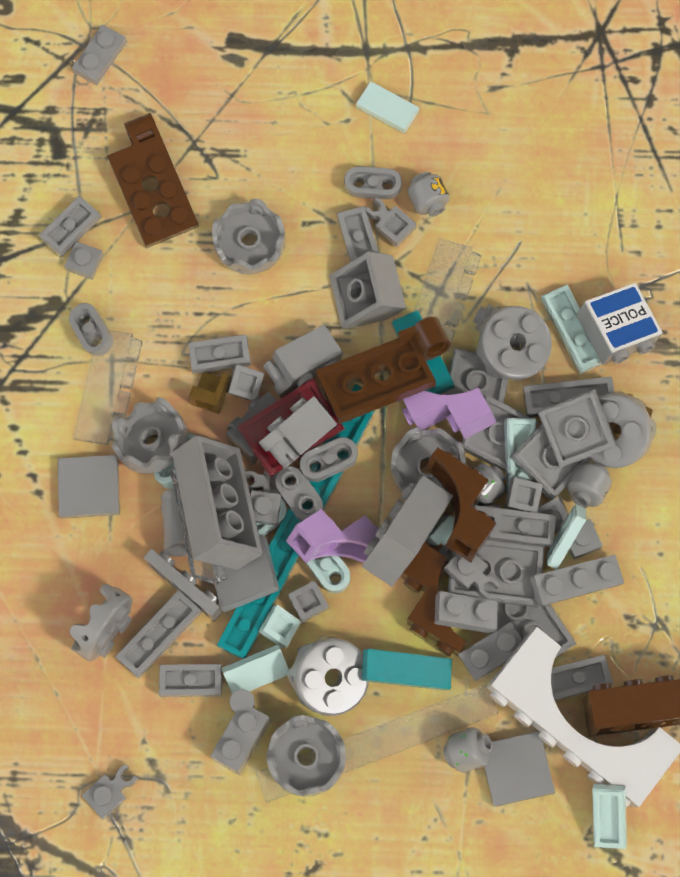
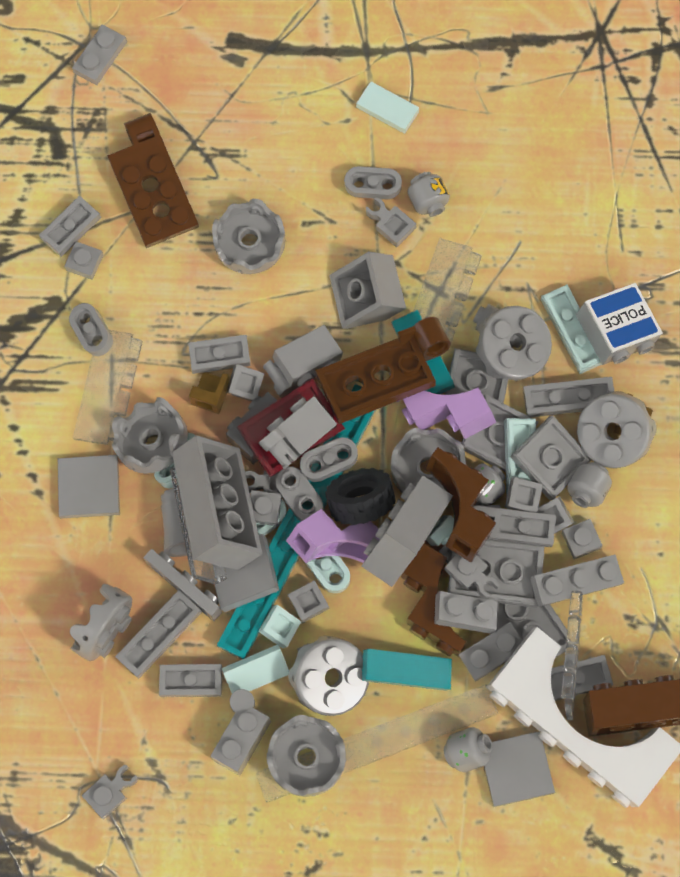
light grey plate [337,206,379,262] -> none
light grey tile [538,390,617,468] -> none
light aqua tile [547,504,586,570] -> none
light aqua tile [592,784,627,849] -> none
none -> black tyre [325,468,396,525]
none -> clear windscreen [561,591,583,720]

